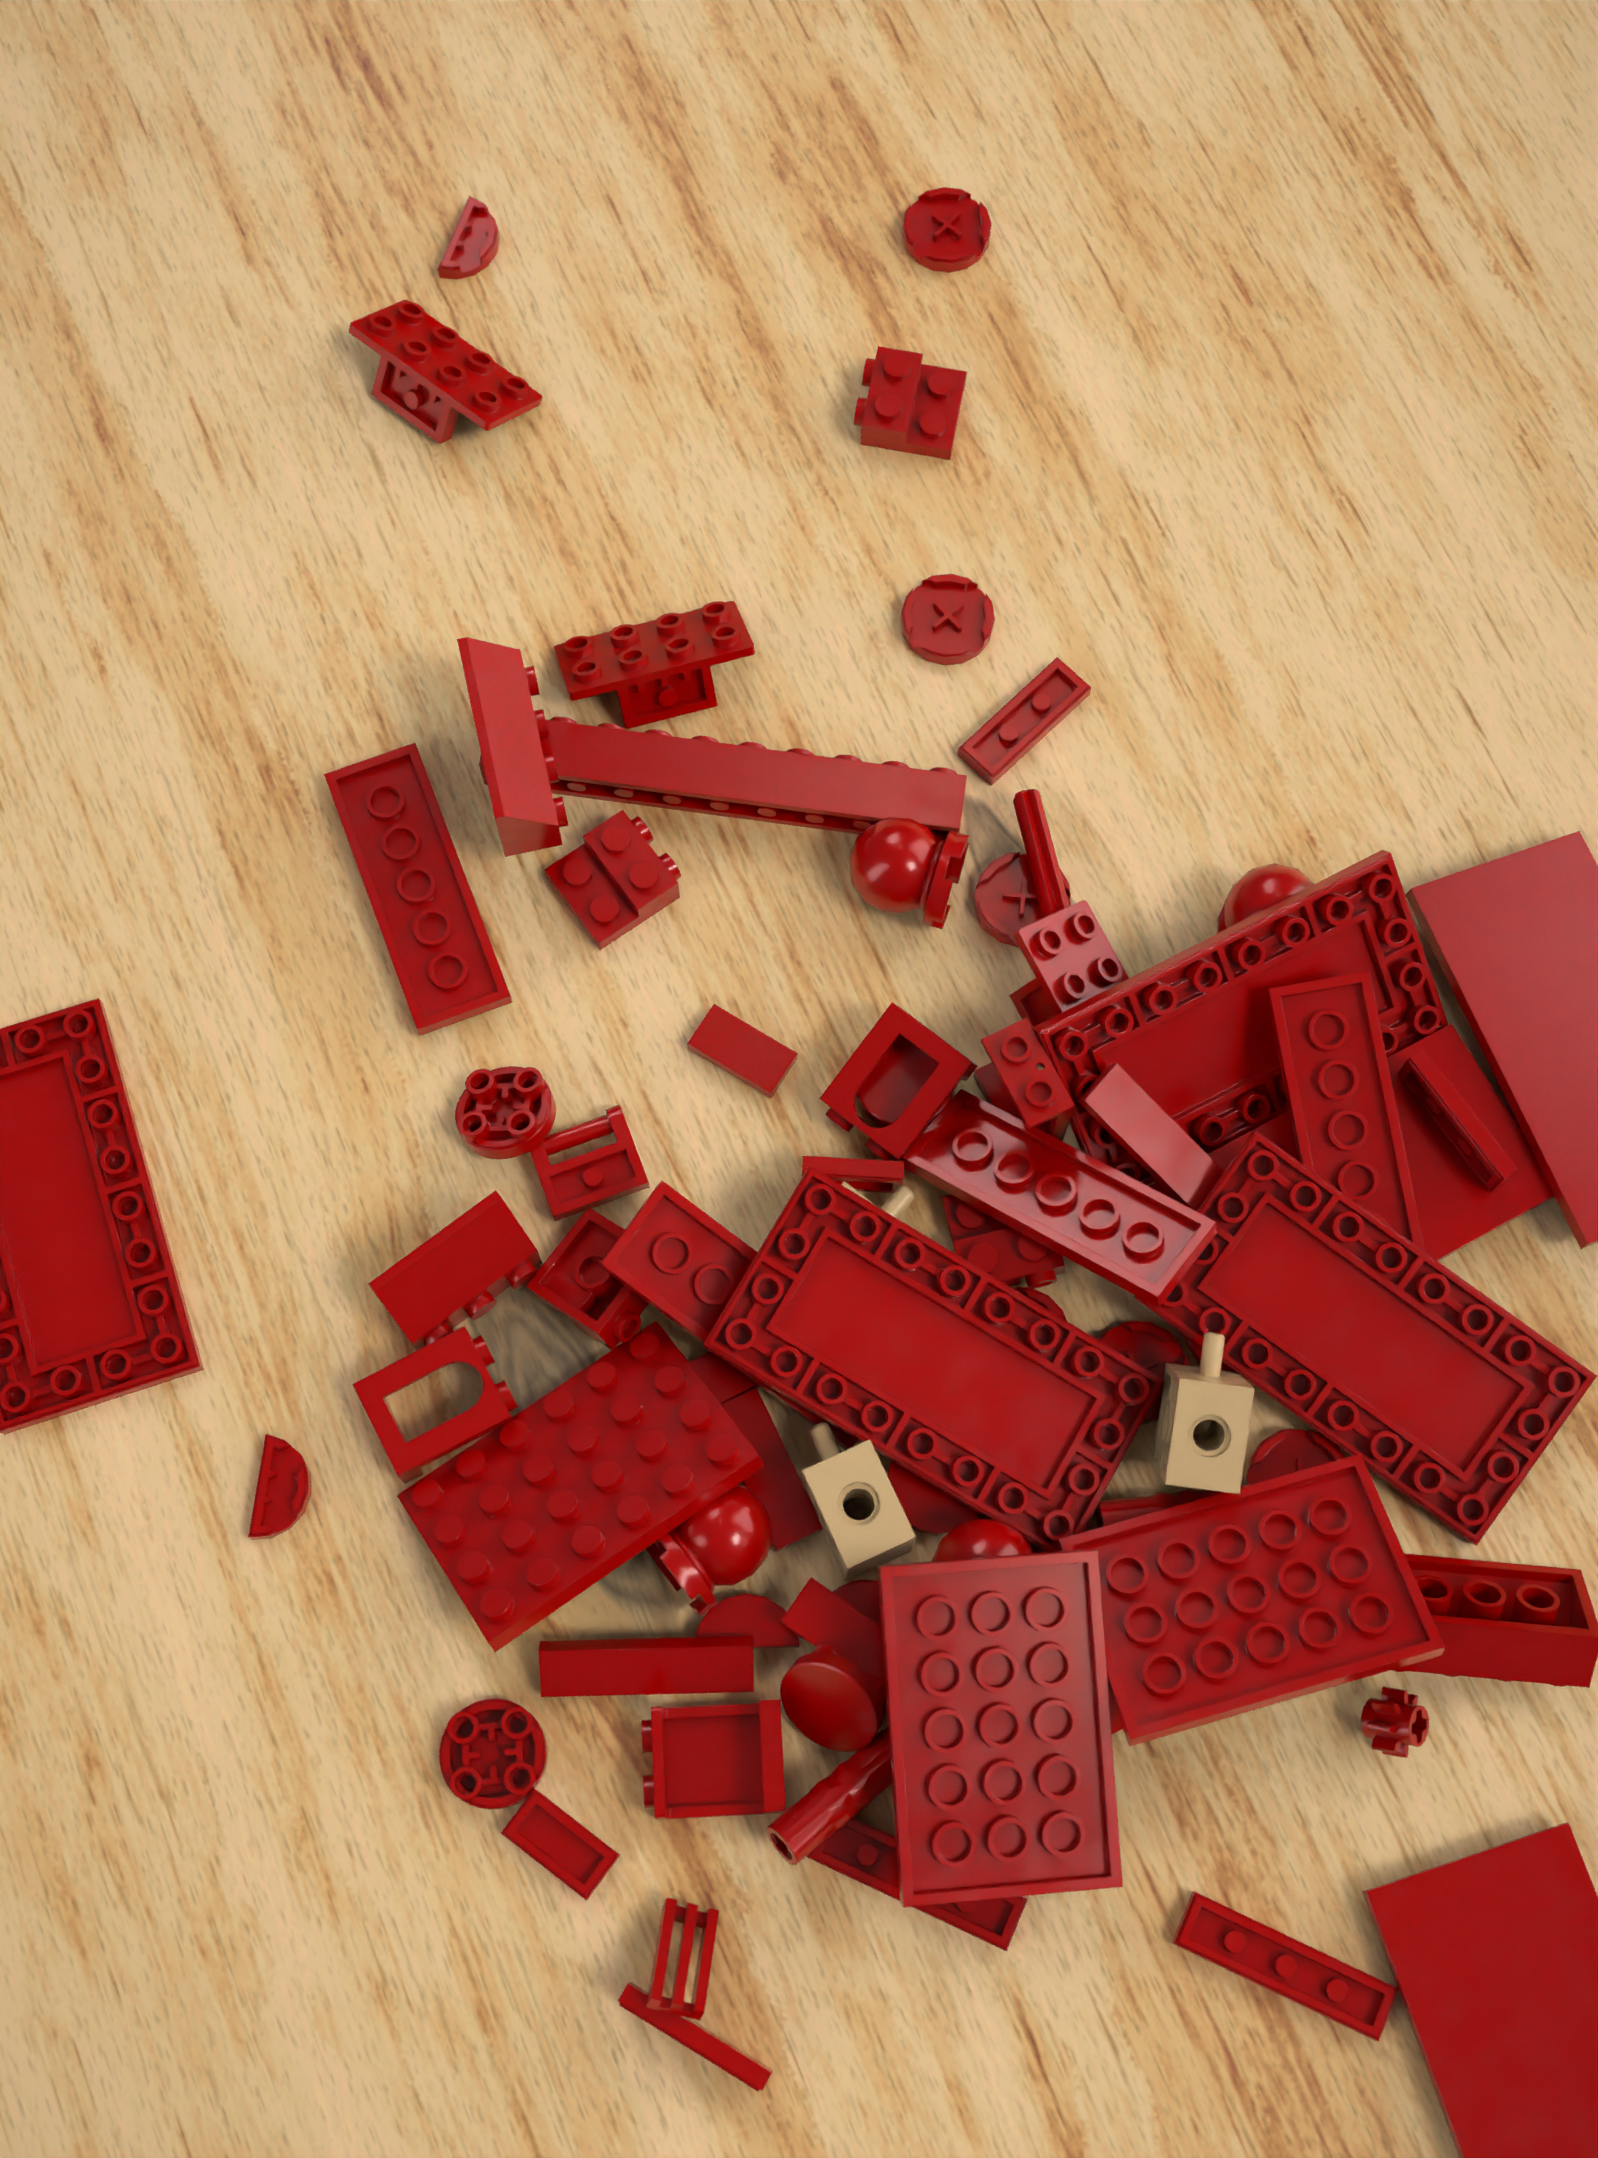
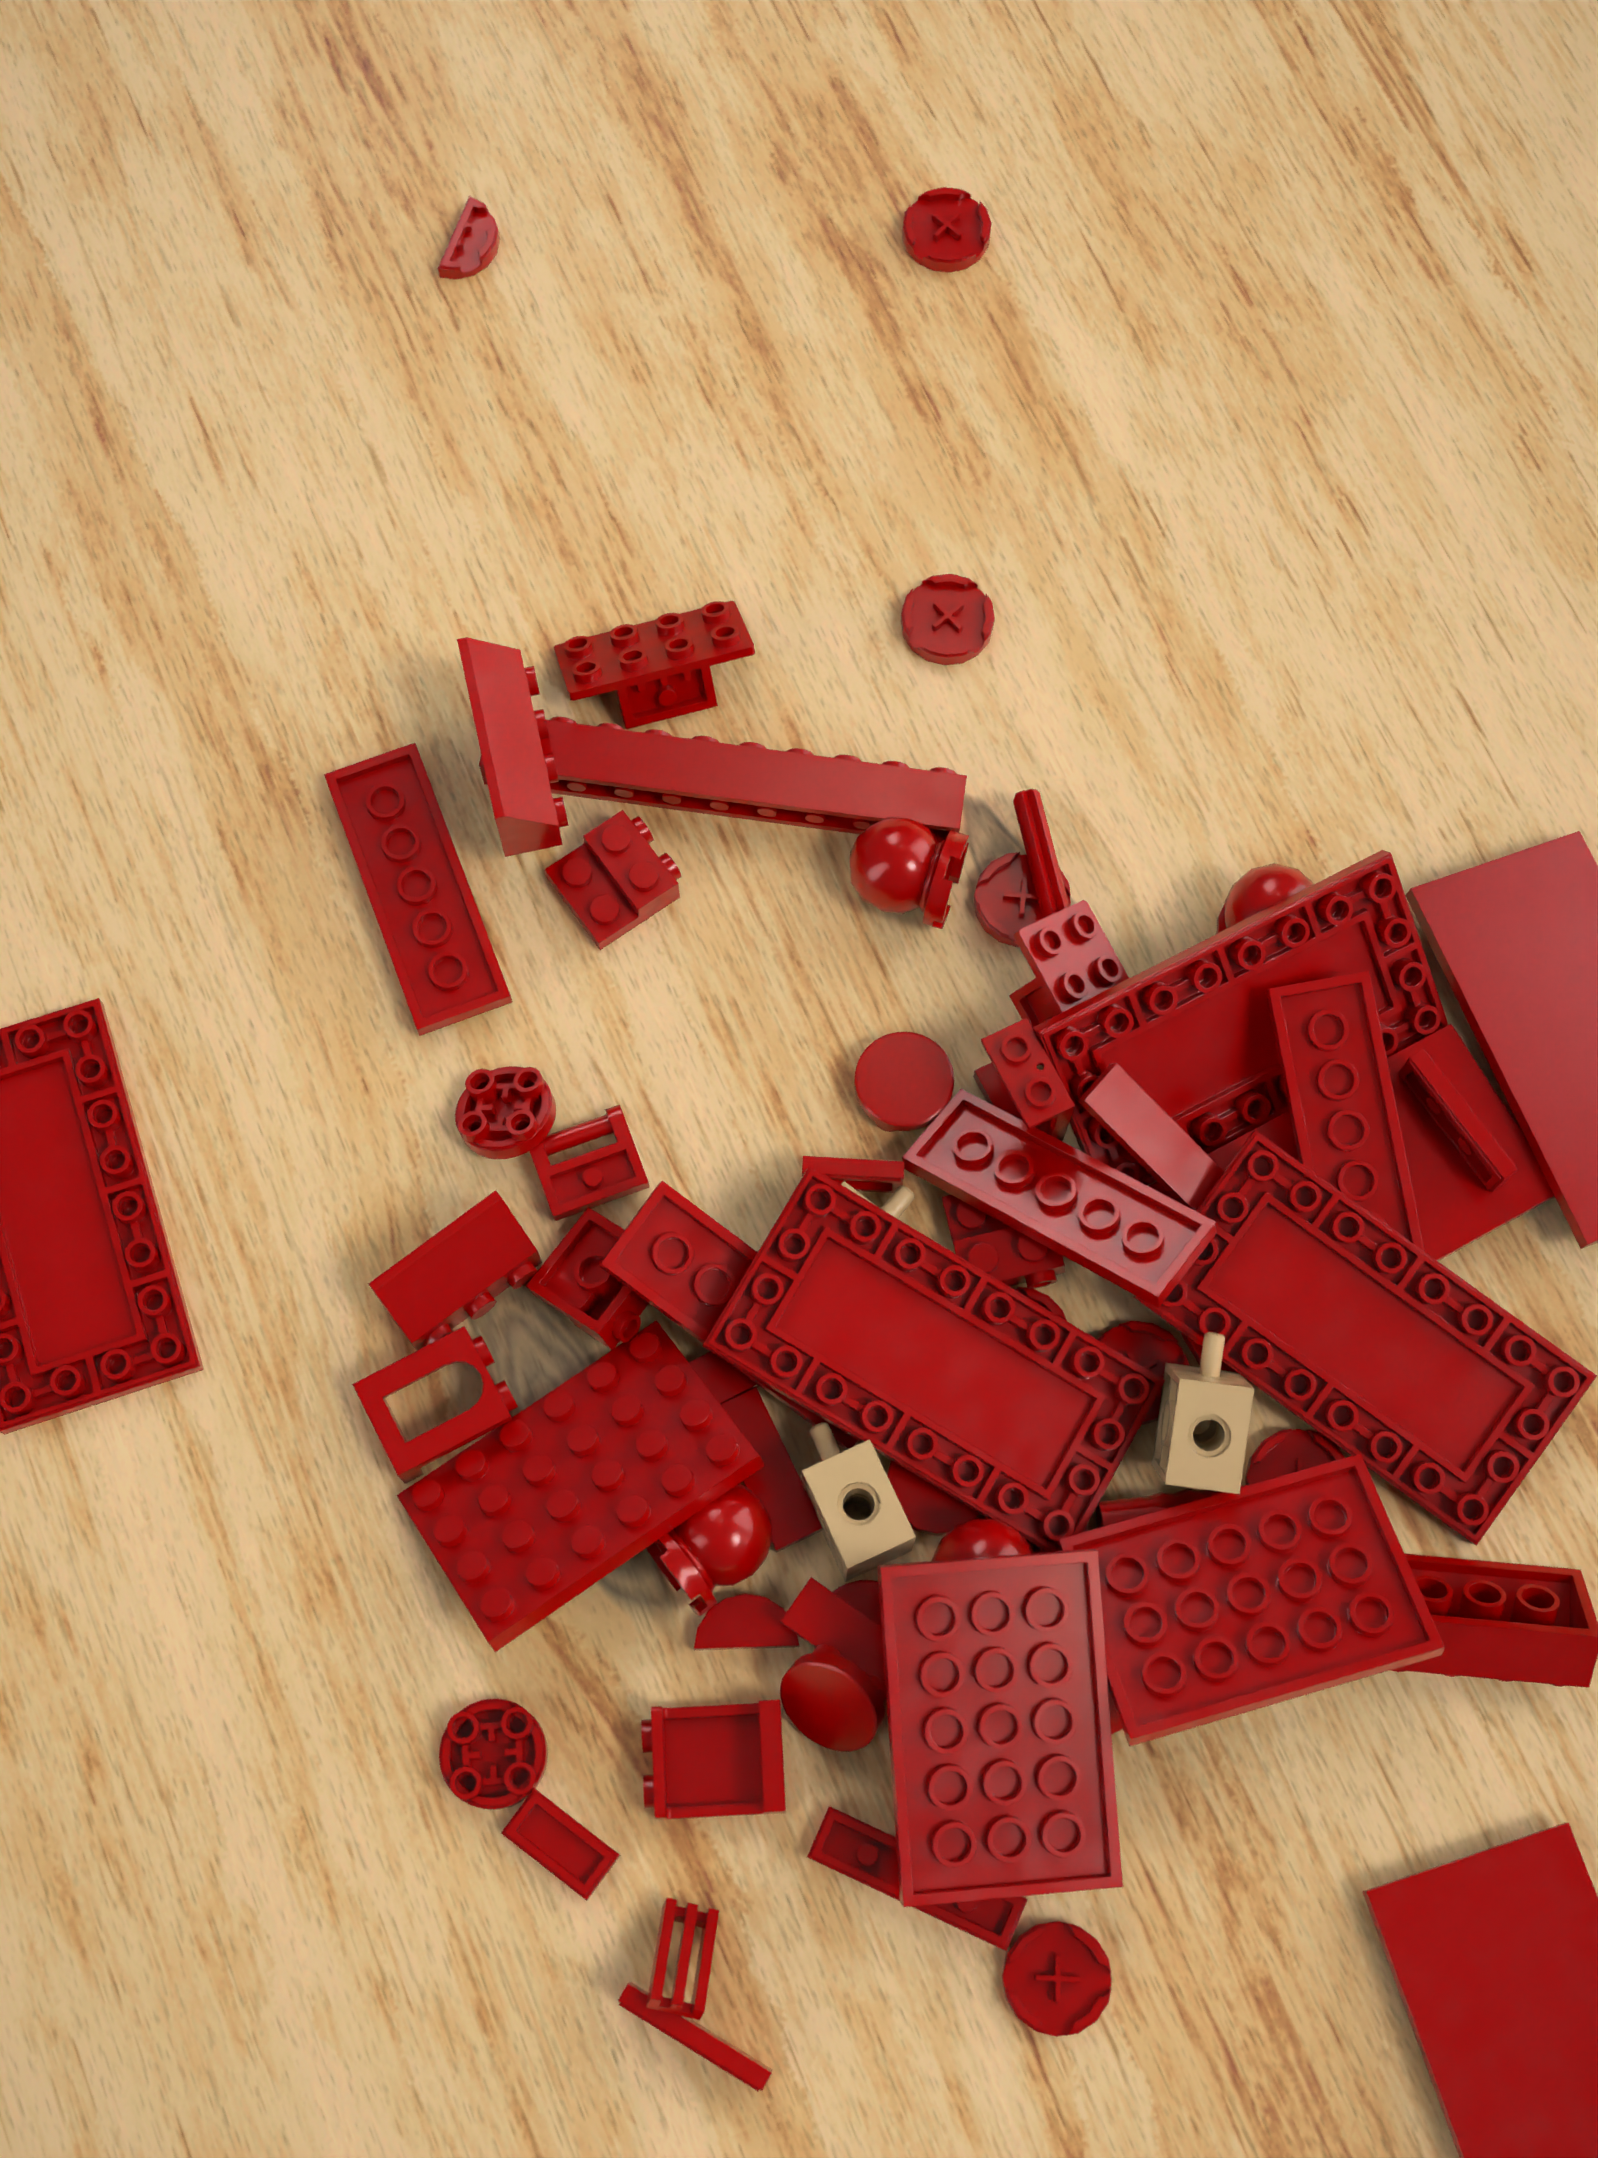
red tile [248,1434,312,1540] -> none
red bracket [348,300,542,444] -> none
red tile [538,1636,754,1697] -> none
red tile [687,1004,798,1098] -> none
red axle [766,1726,892,1865] -> none
red panel [819,1002,978,1161] -> none
red plate [854,346,967,460] -> none
red tile [957,657,1092,786] -> none
red tile [1172,1892,1398,2042] -> none
red gear [1361,1687,1429,1758] -> none
none -> red tile [1002,1921,1112,2037]

